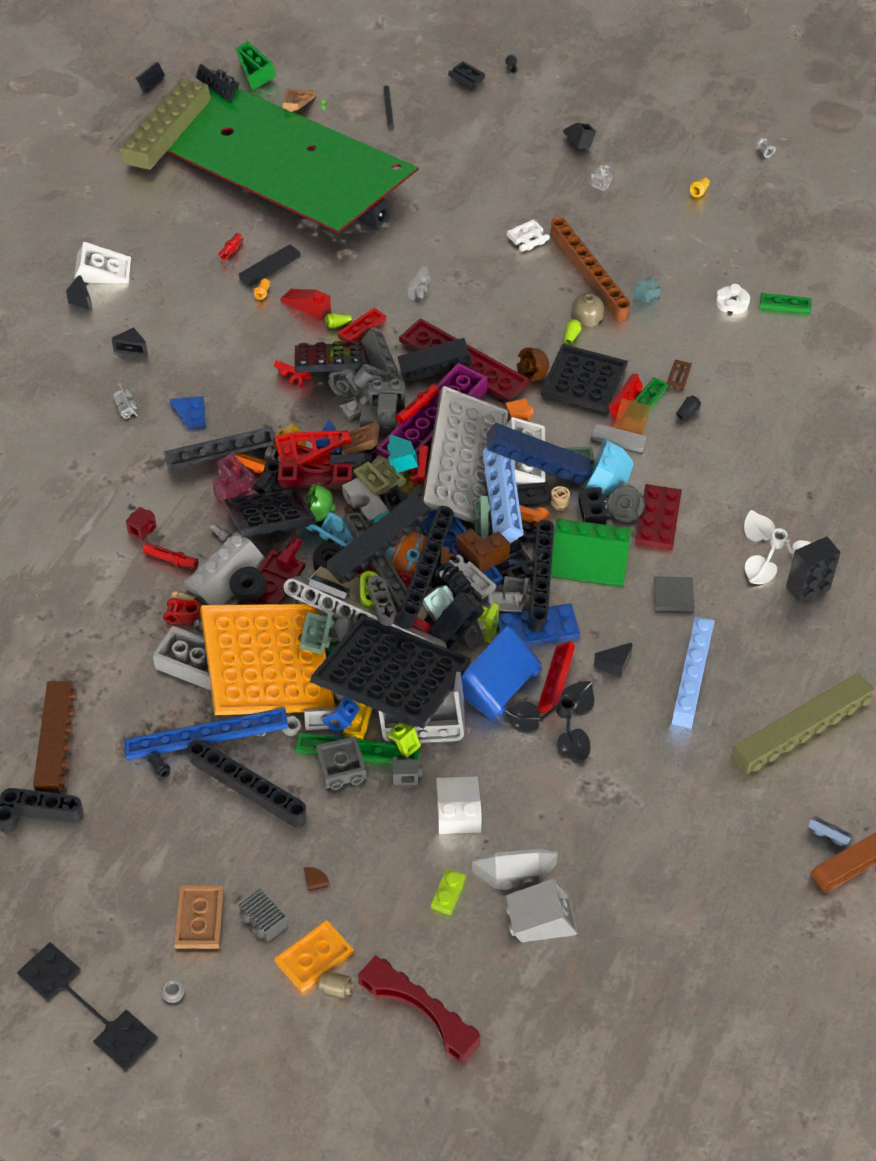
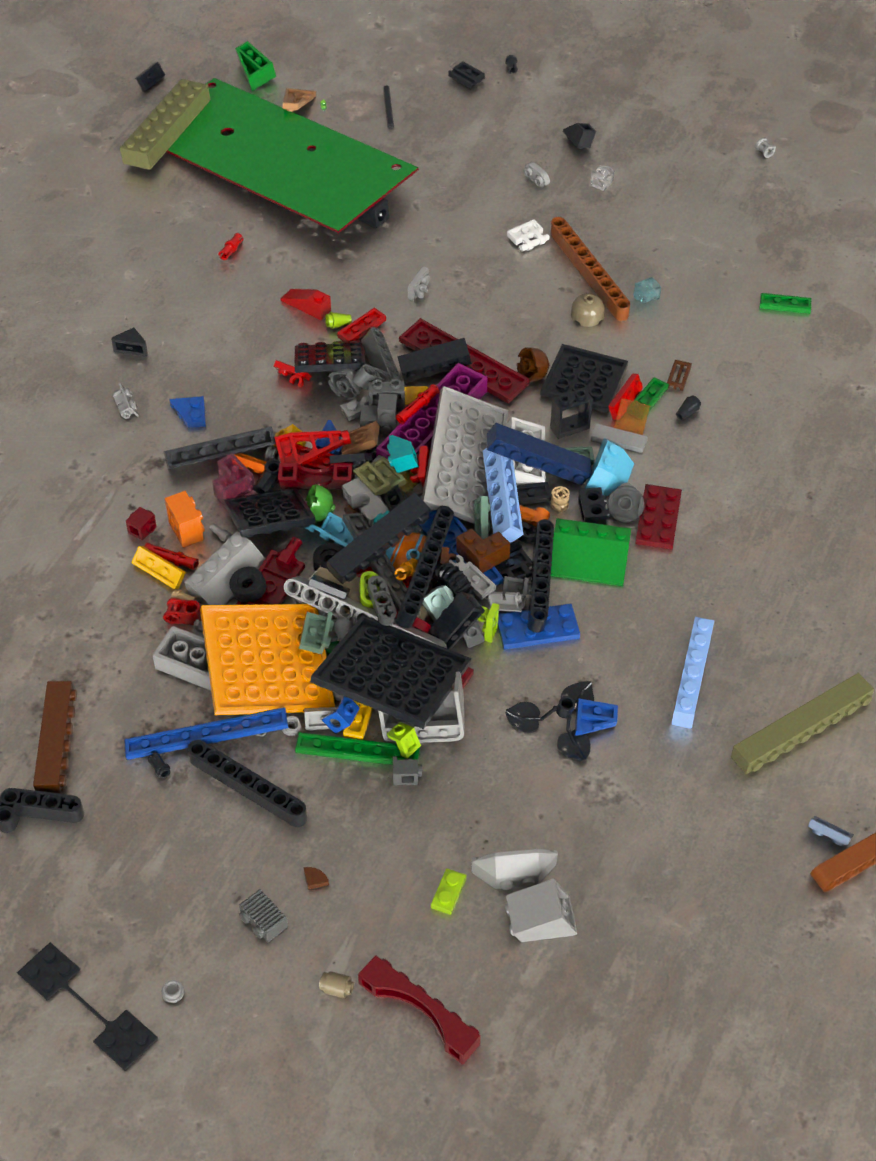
black slope [66,275,92,310] -> none
white slope [74,242,131,284] -> none
medium nougat plate [174,885,224,949] -> none
black bracket [196,64,239,103] -> none
black tile [238,244,301,286] -> none
light orange pin [254,279,271,299] -> none
light orange tile [274,920,354,993] -> none
dark grey plate [316,736,367,790] -> none
white slope [436,776,482,834] -> none
blue windscreen [461,625,543,721] -> none
orange brick [505,398,533,422] -> none
red plate [537,641,575,713] -> none
lime cone [563,319,582,345] -> none
black slope [593,643,633,677] -> none
dark grey tile [654,576,695,612] -> none
yellow cone [690,177,710,197] -> none
white plate [716,284,750,314] -> none
white plant [744,510,811,584] -> none
black brick [786,536,841,602] -> none
none -> yellow plate [131,546,186,589]
none -> orange brick [164,490,205,548]
none -> light orange pin [394,558,417,581]
none -> yellow bracket [405,386,428,405]
none -> light grey plate [524,162,550,187]
none -> black window [550,387,593,439]
none -> blue wing [575,699,618,736]

